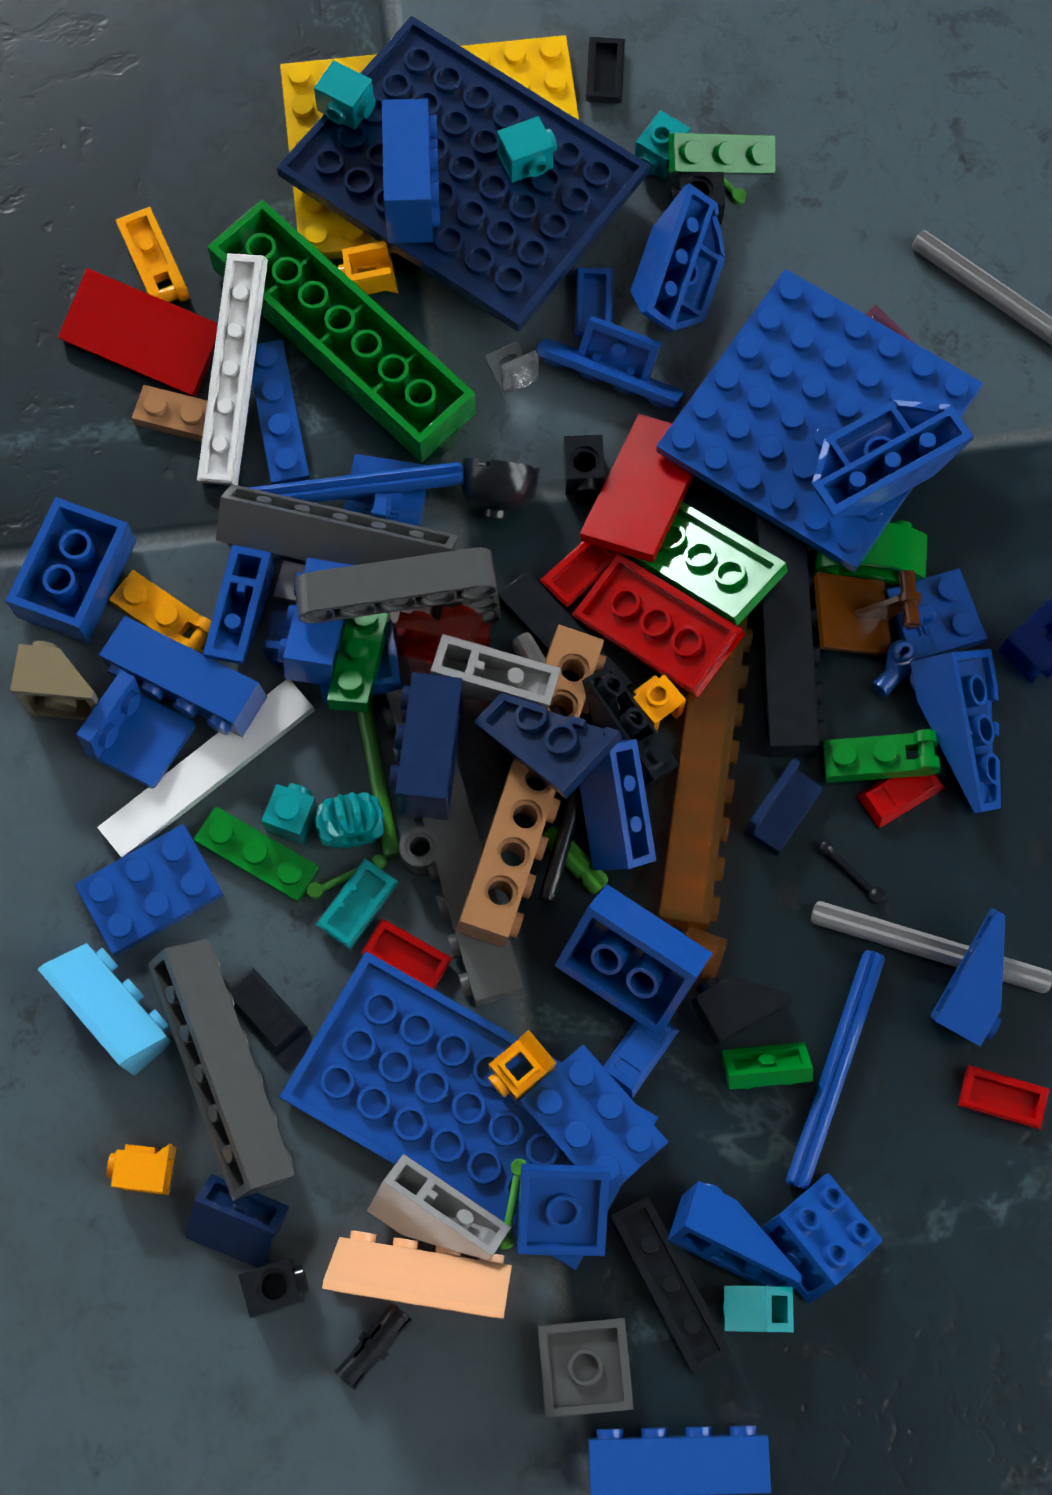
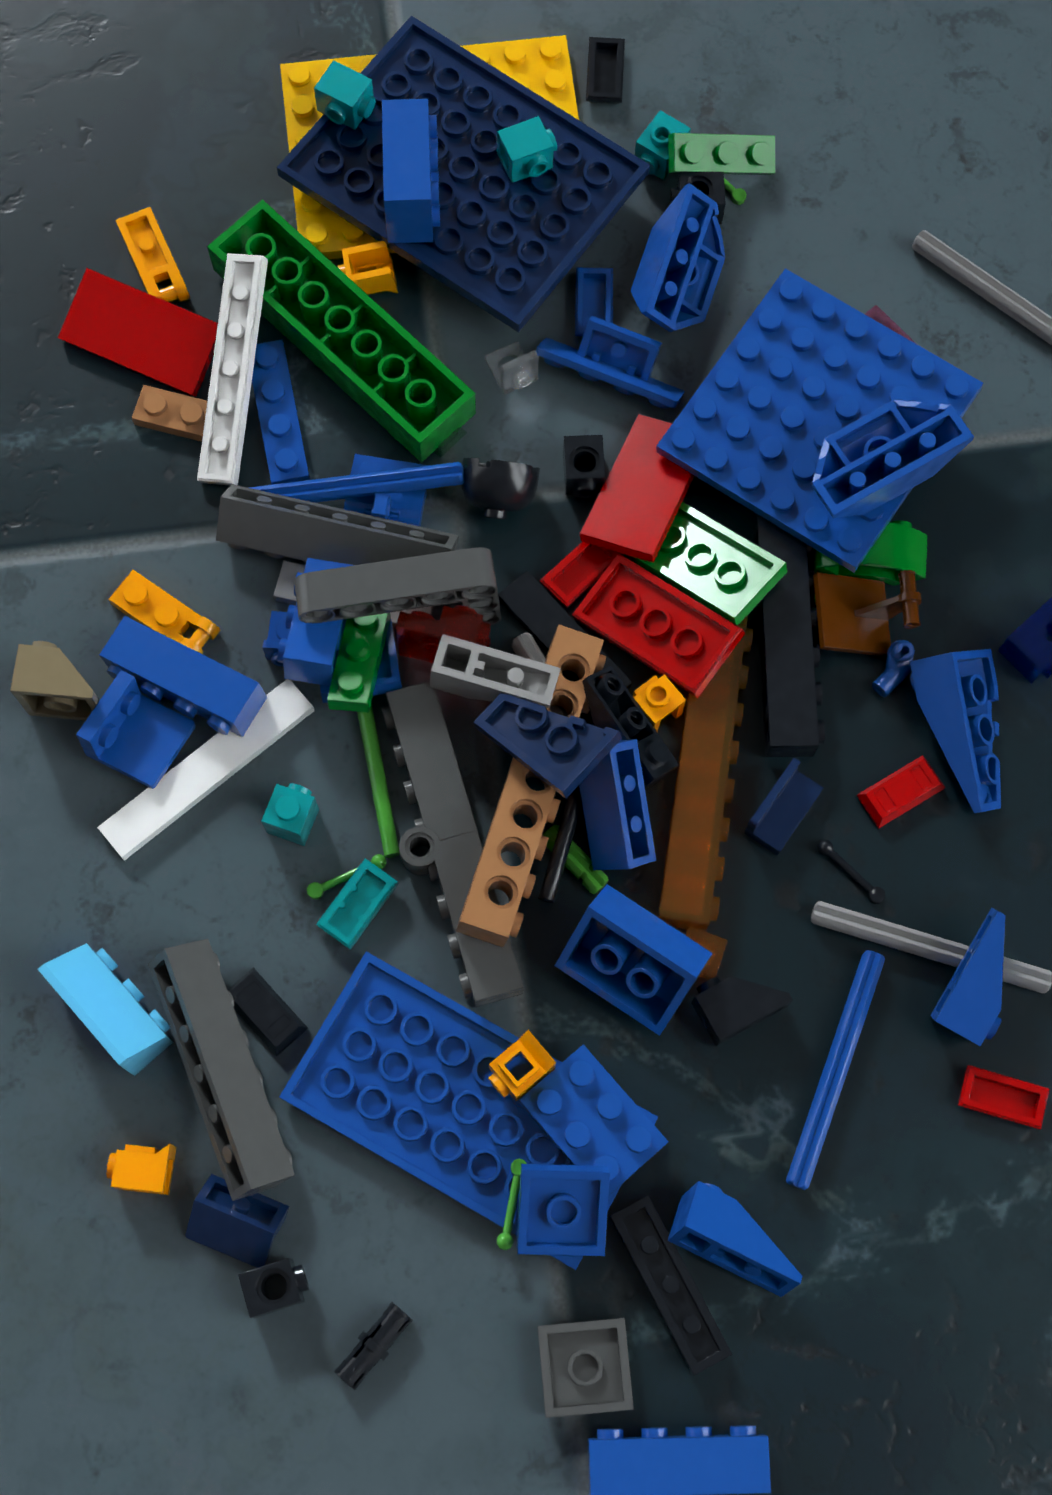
blue brick [5,497,136,644] -> none
blue plate [74,823,224,957] -> none
green plate [194,806,320,904] -> none
blue slope [203,545,275,665] -> none
teal gear [315,792,385,850] -> none
light nougat piece [322,1230,512,1320] -> none
red tile [361,918,453,990] -> none
light grey slope [367,1154,511,1261] -> none
dark blue brick [389,672,464,820] -> none
blue tile [603,1020,680,1099] -> none
green plate [722,1042,813,1090] -> none
teal brick [723,1286,794,1333] -> none
blue bracket [761,1173,882,1304] -> none
green plate [823,729,941,783] -> none
blue hinge [885,568,987,661] -> none

